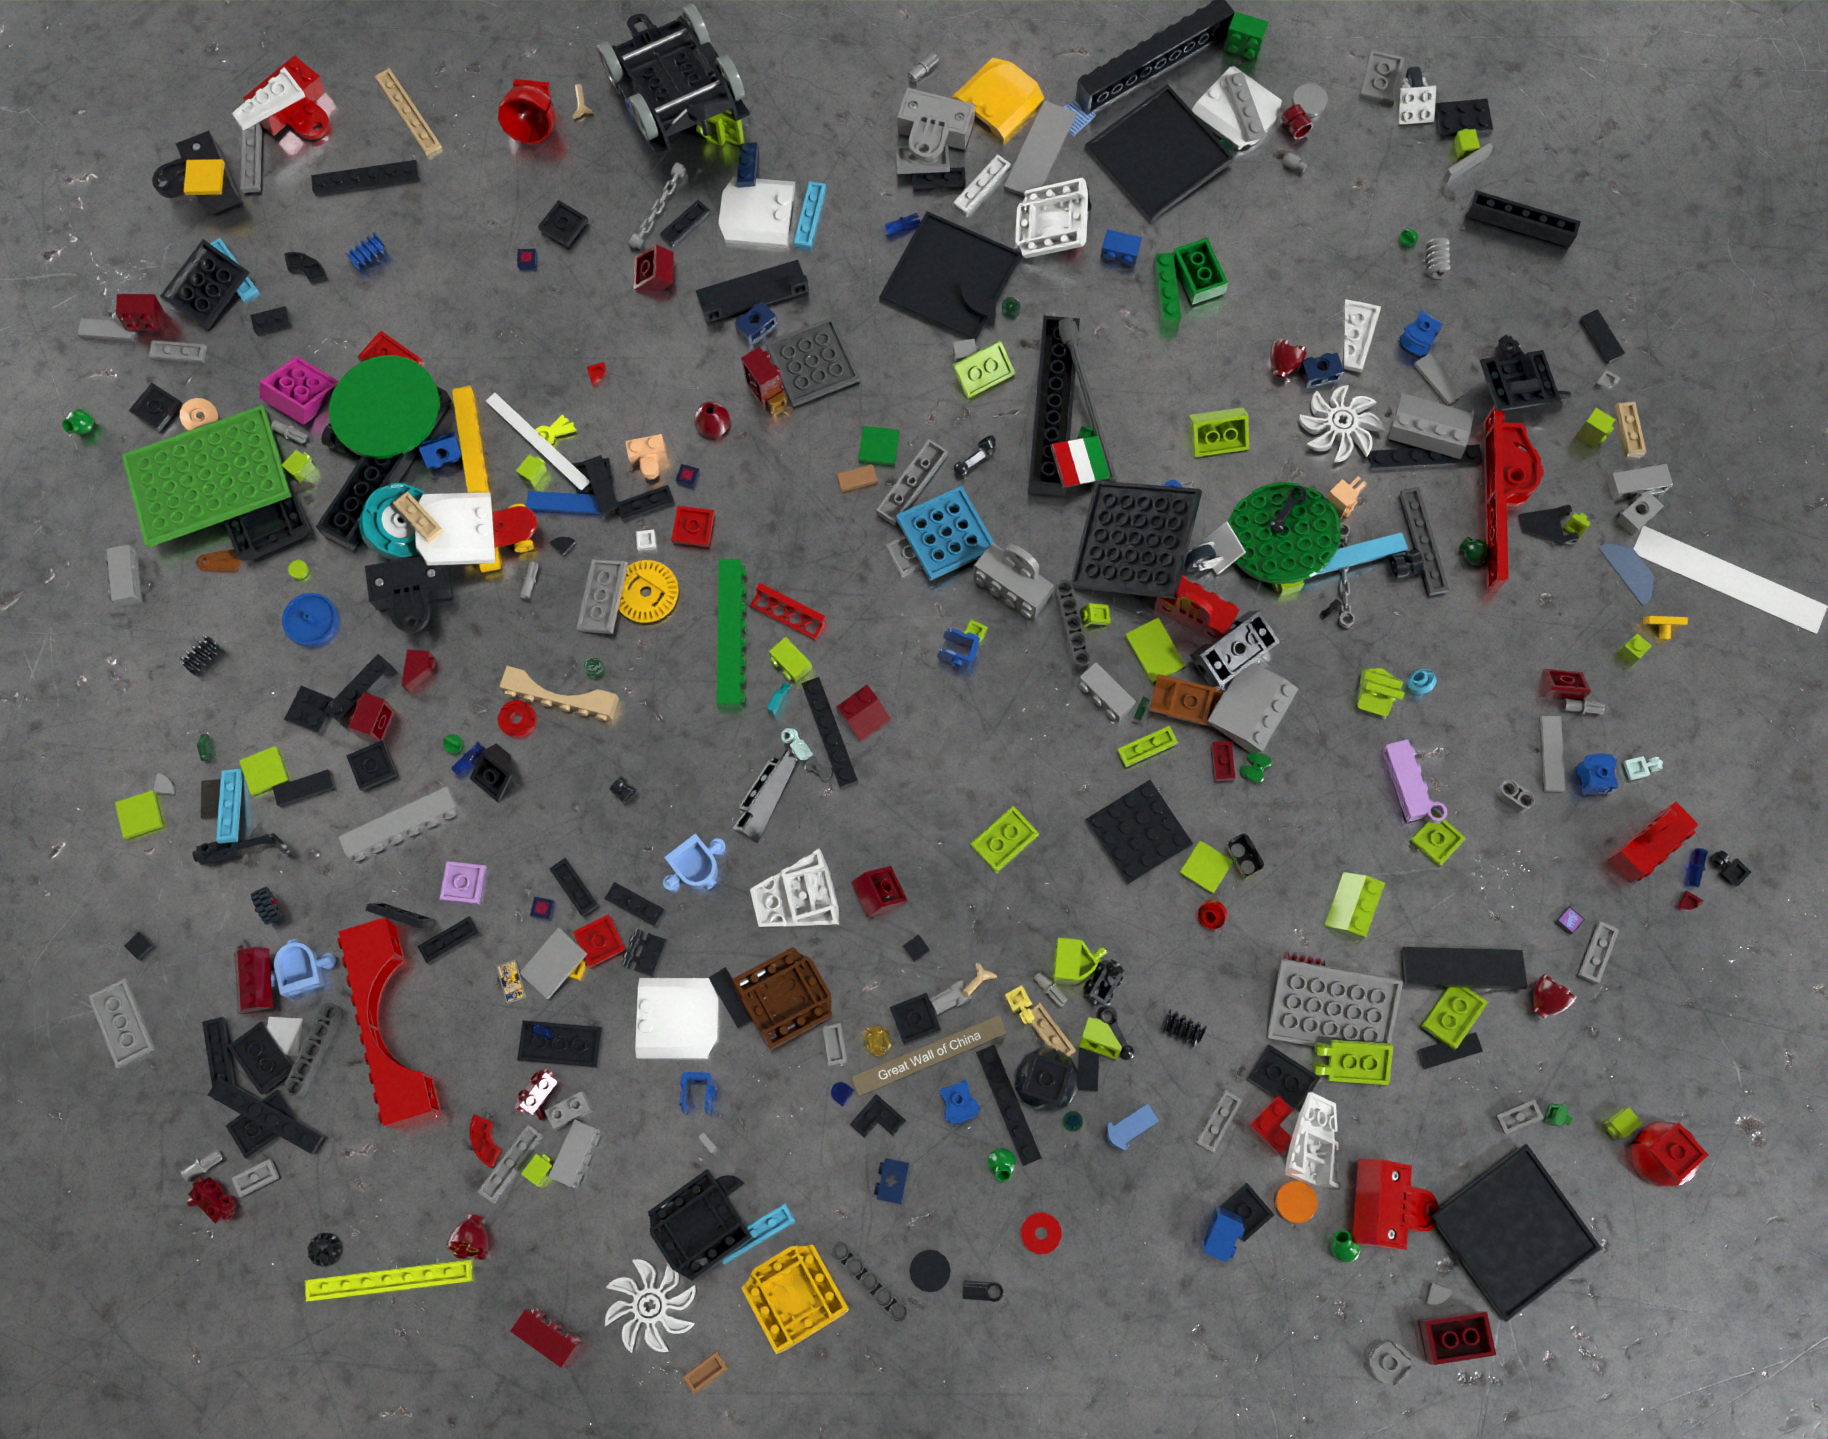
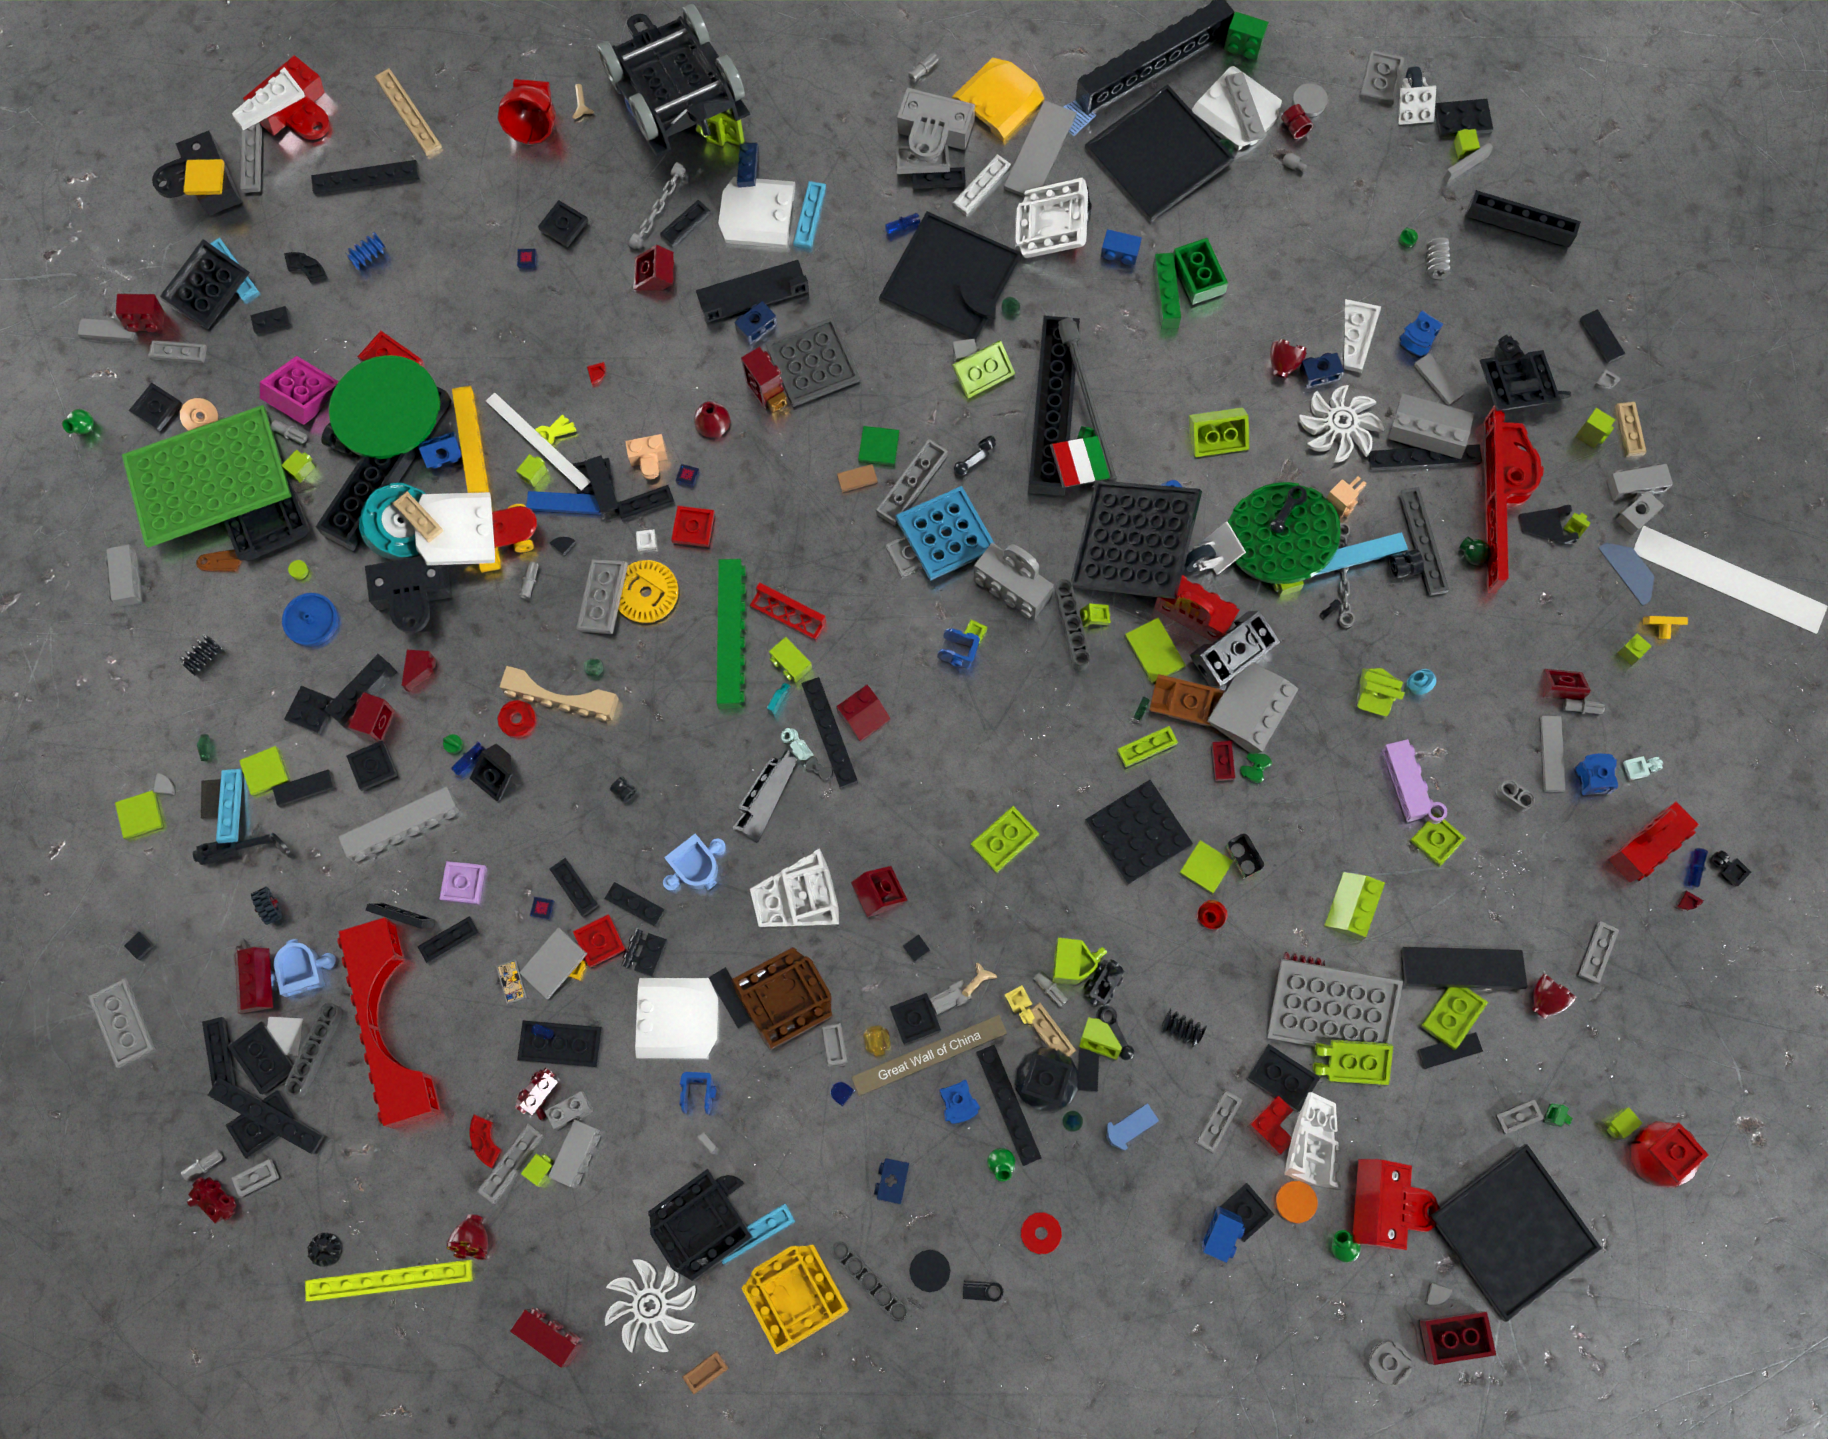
black tile [849,1094,906,1138] -> none
light grey brick [1078,662,1136,722] -> none
tile [1555,906,1585,935] -> none

